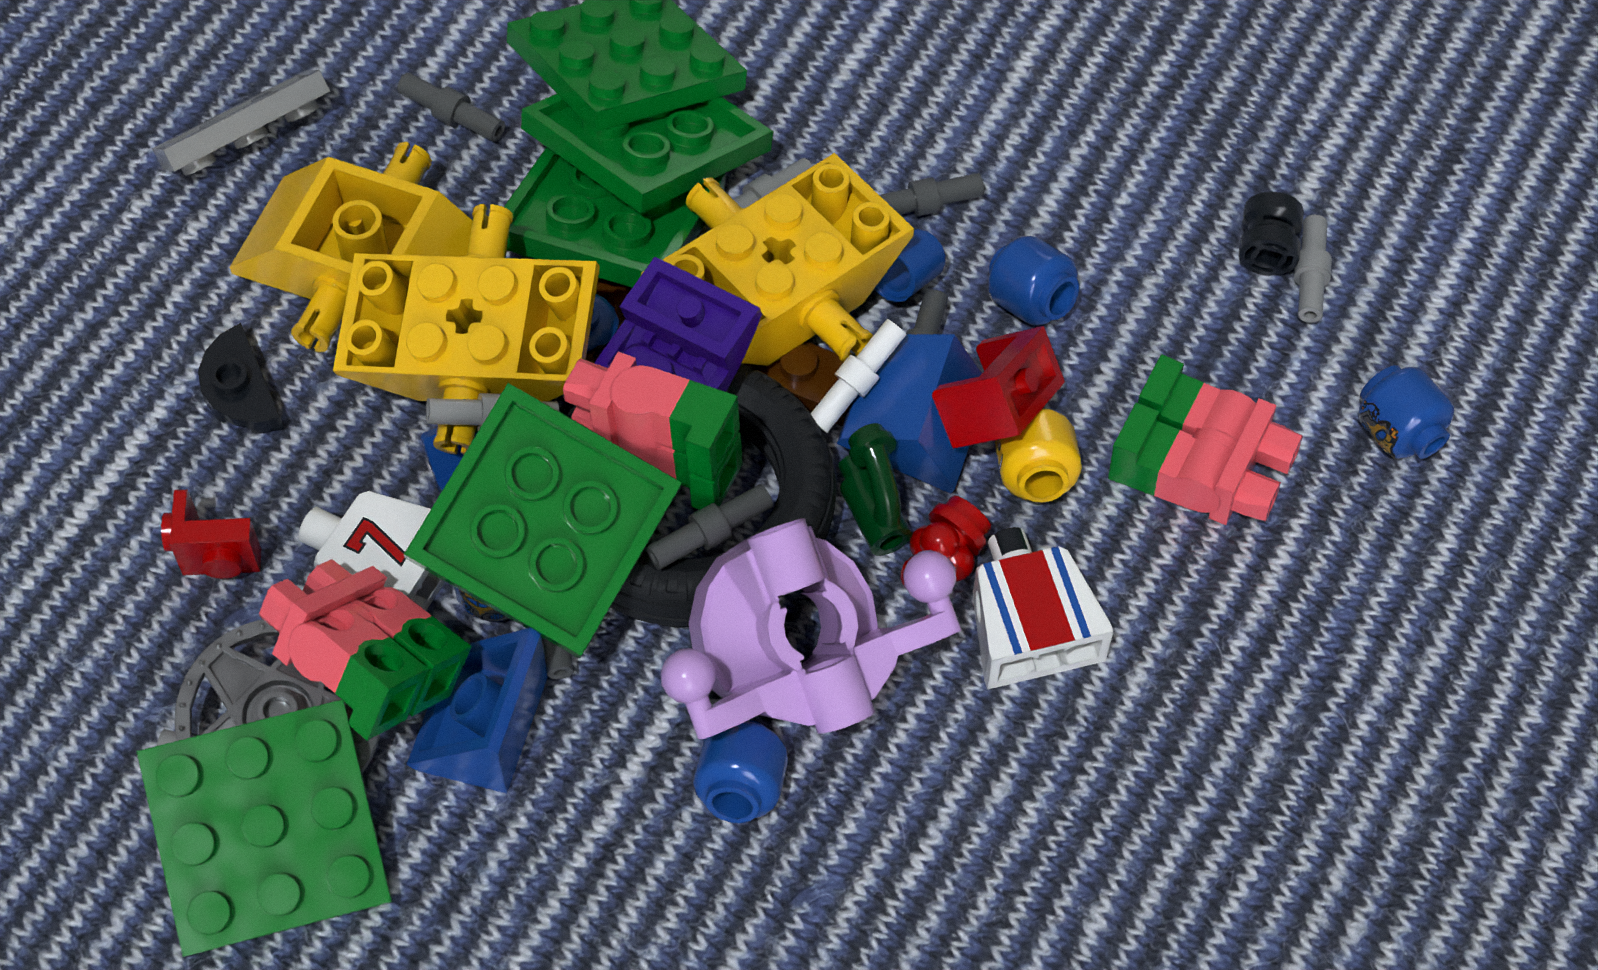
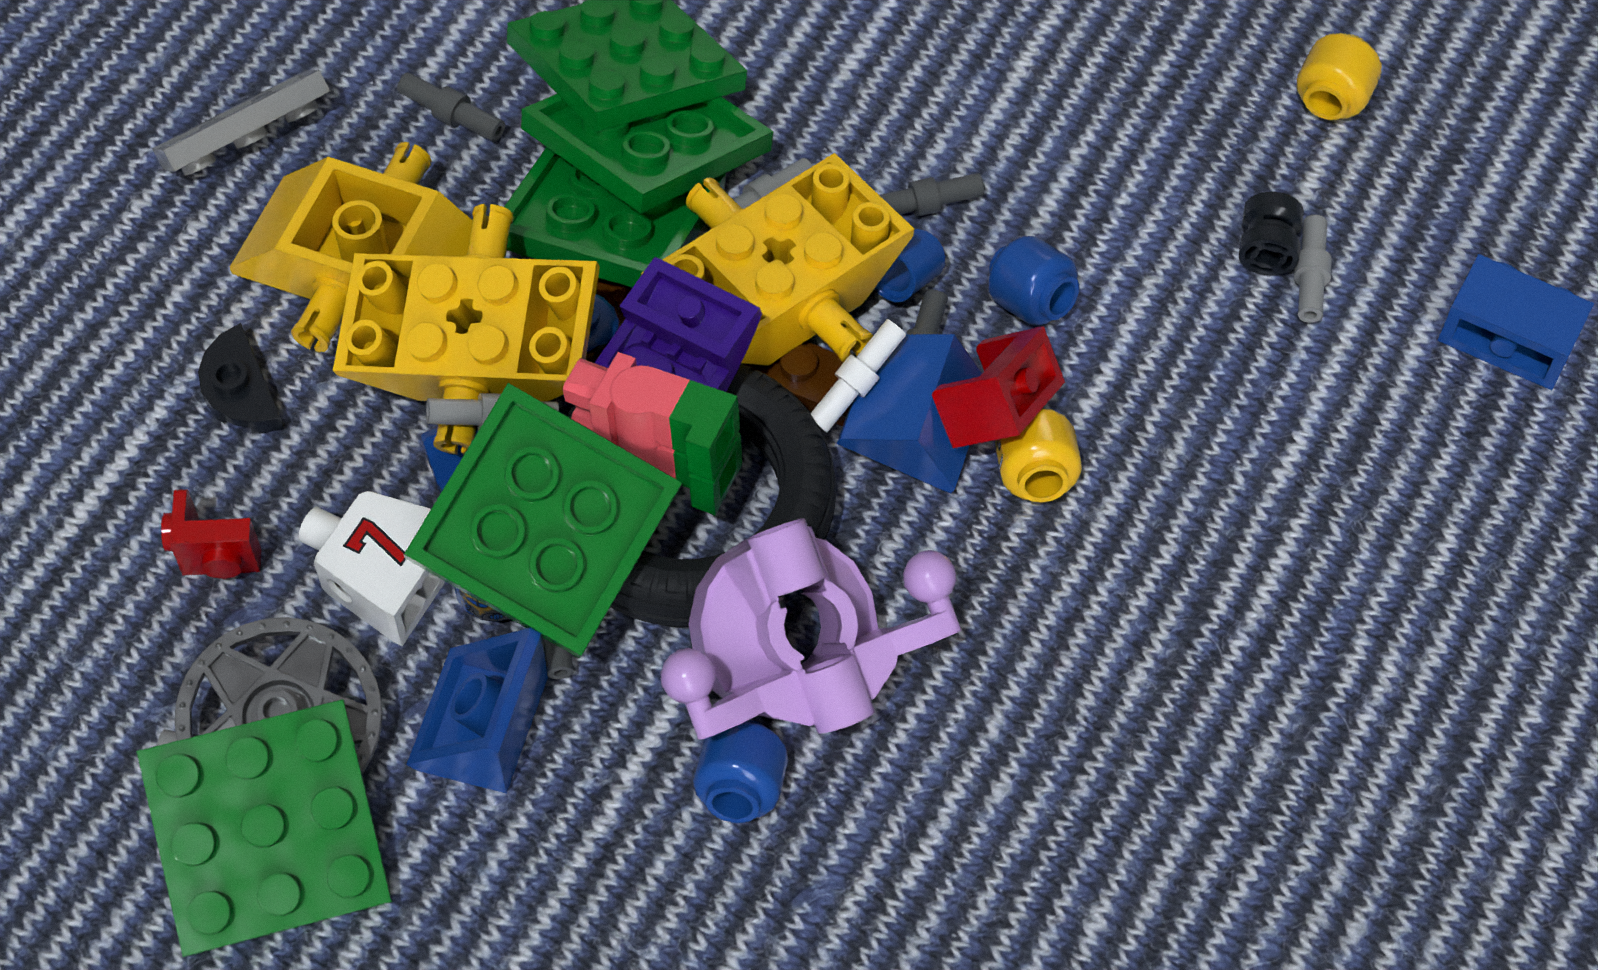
hips [259,559,472,741] -> none
dark grey bar [646,484,773,570] -> none
dark green plant [838,423,912,556] -> none
red piece [900,495,991,587] -> none
torso [973,527,1113,690] -> none
coral hips [1108,354,1303,525] -> none
blue head [1359,365,1454,459] -> none
none -> yellow head [1296,33,1382,120]
none -> blue brick [1437,254,1594,391]

